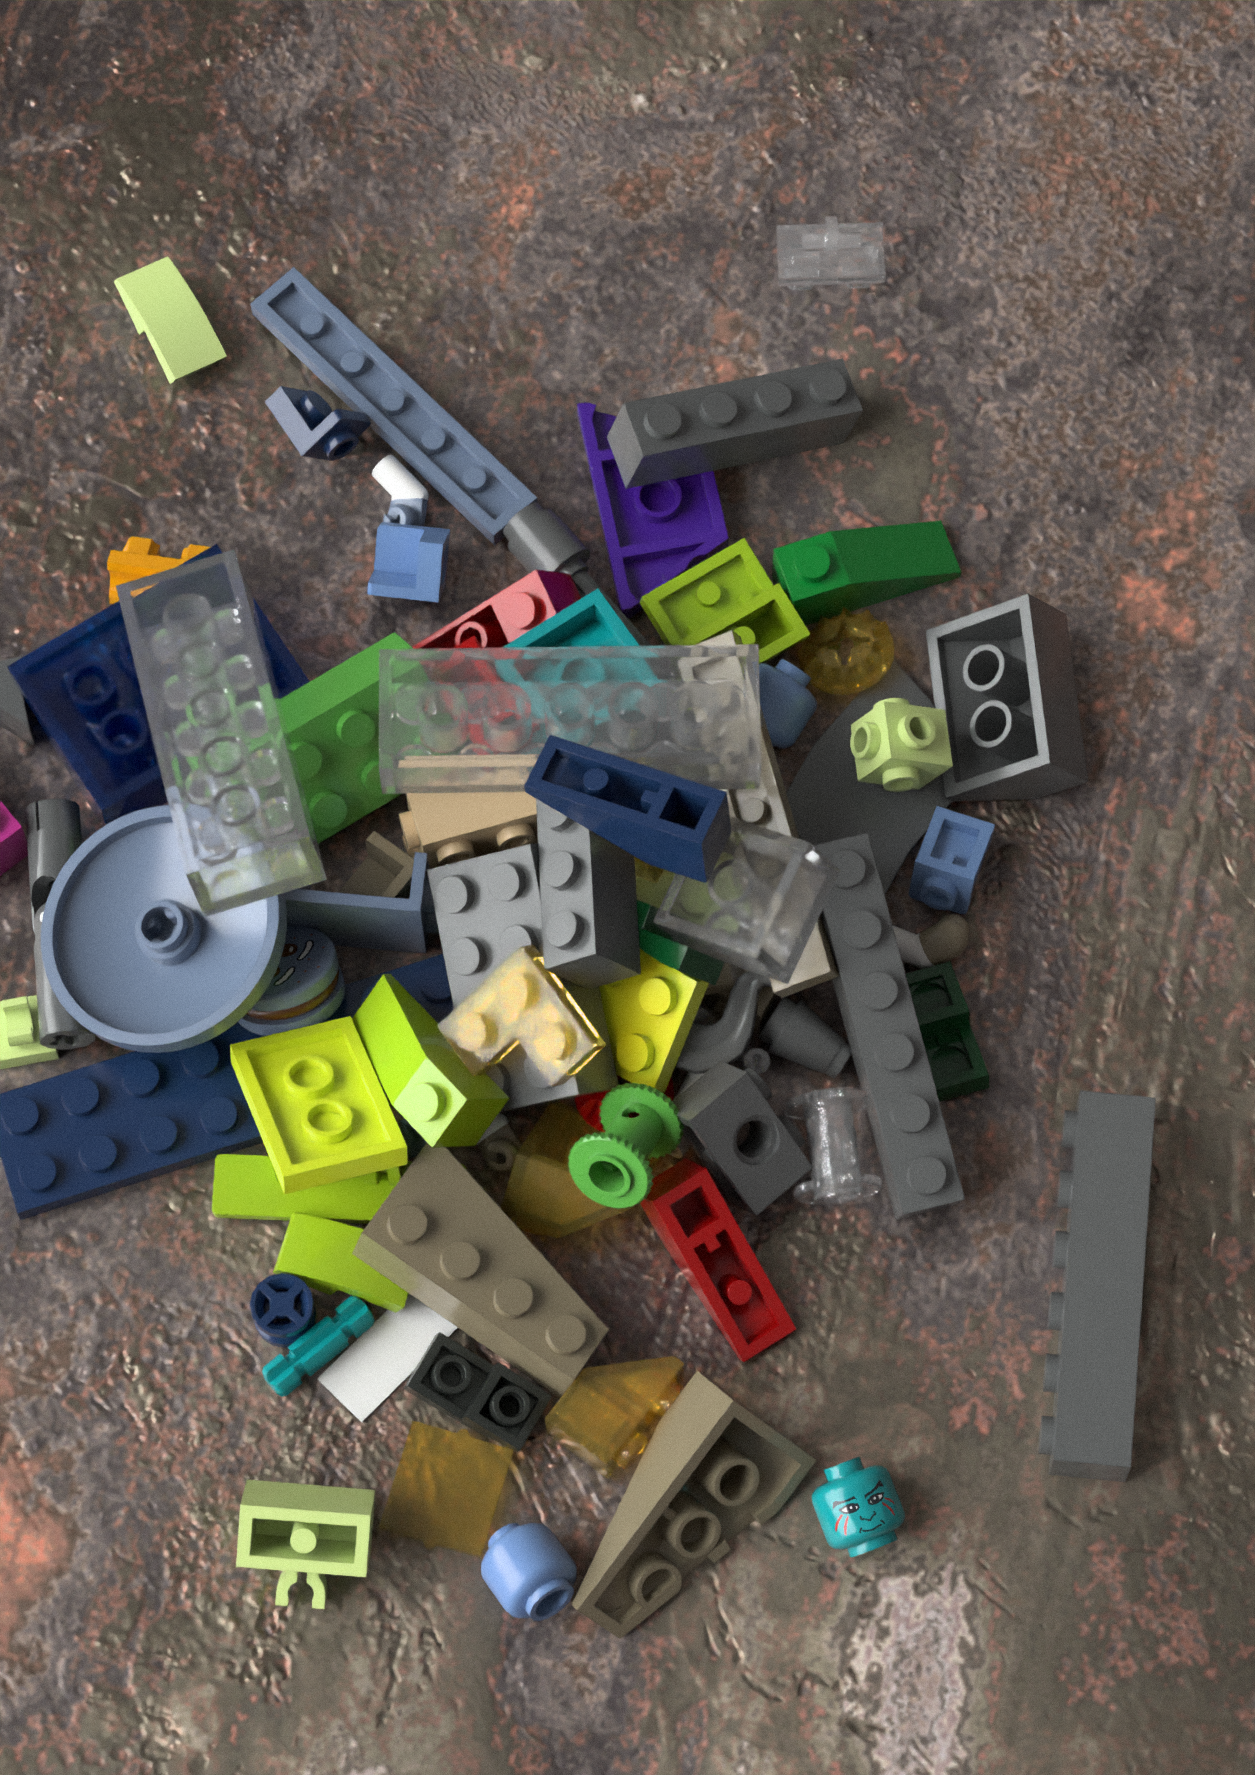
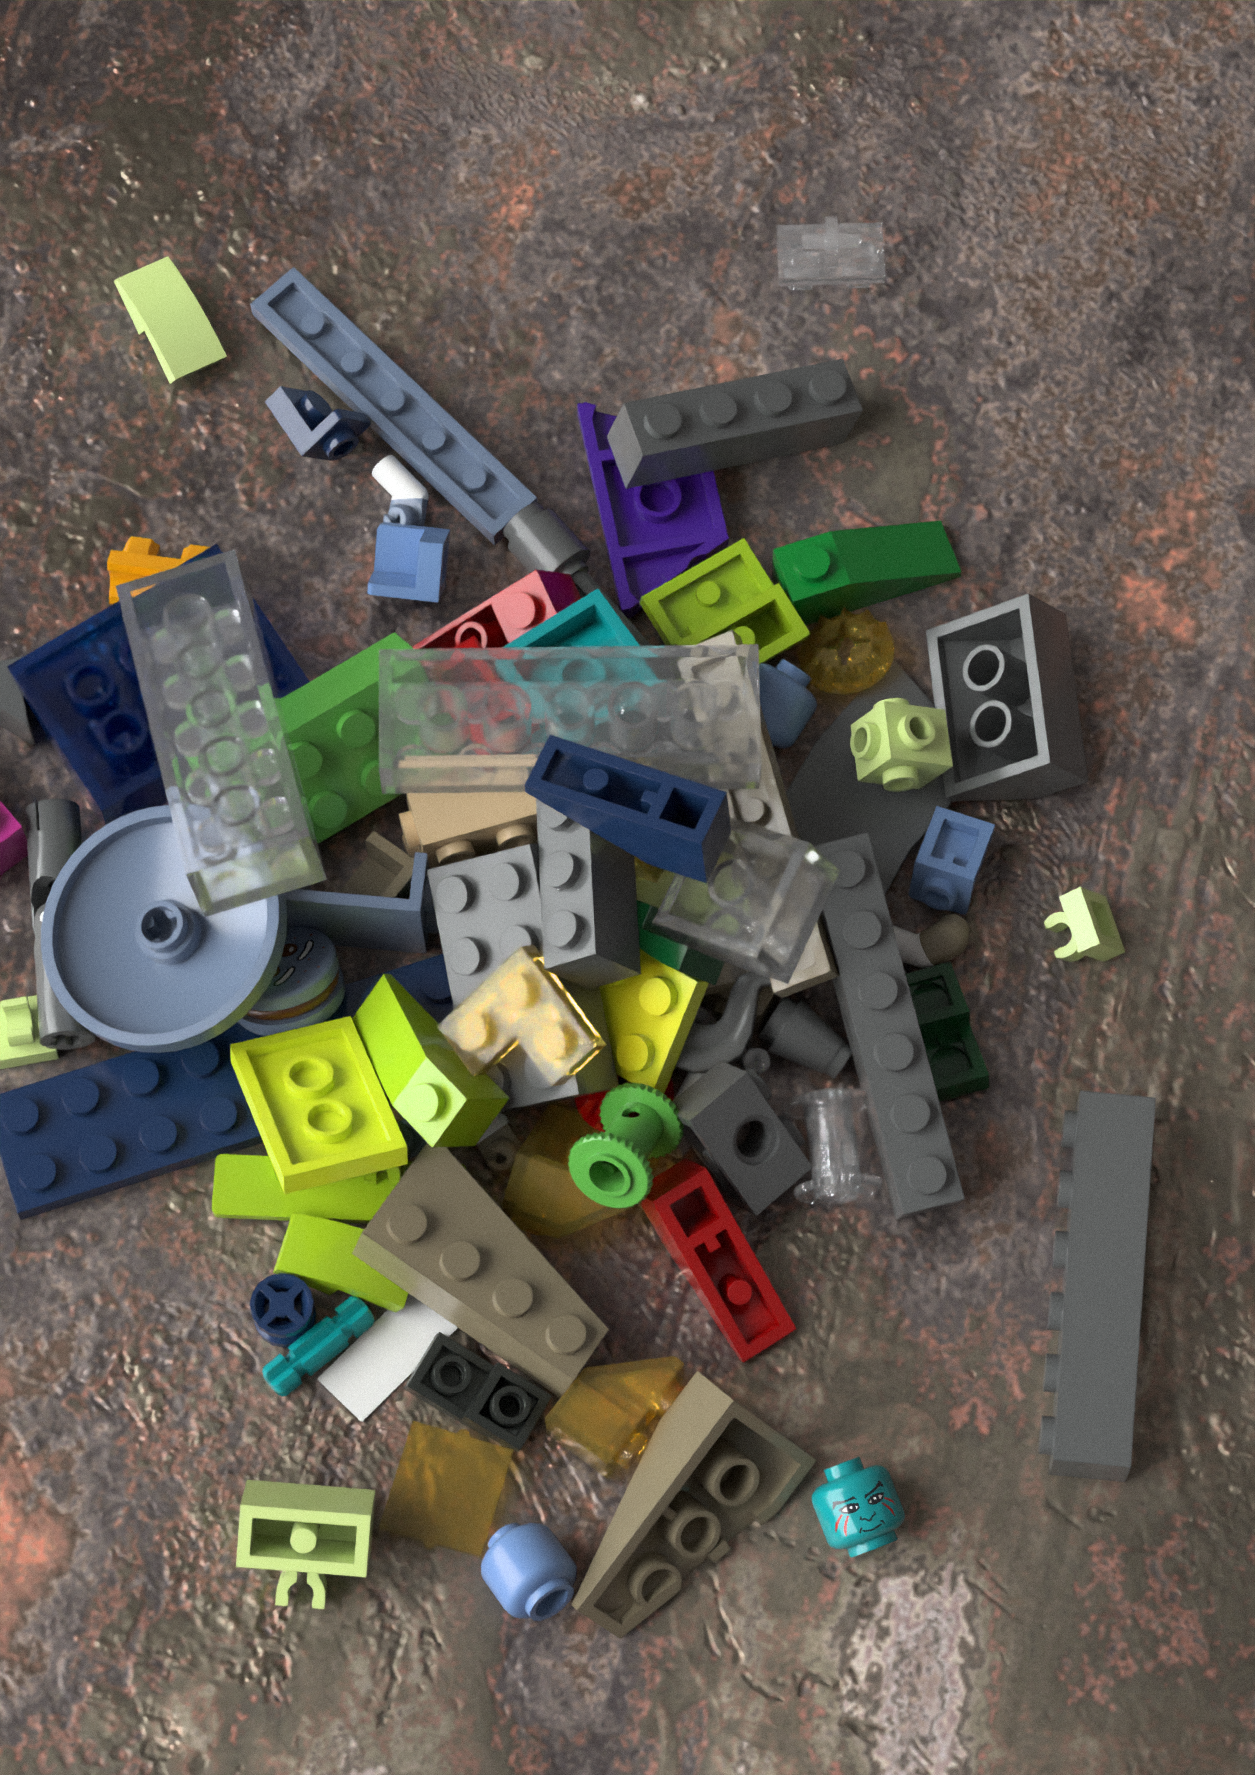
none -> yellowish green tile [1044,887,1125,962]

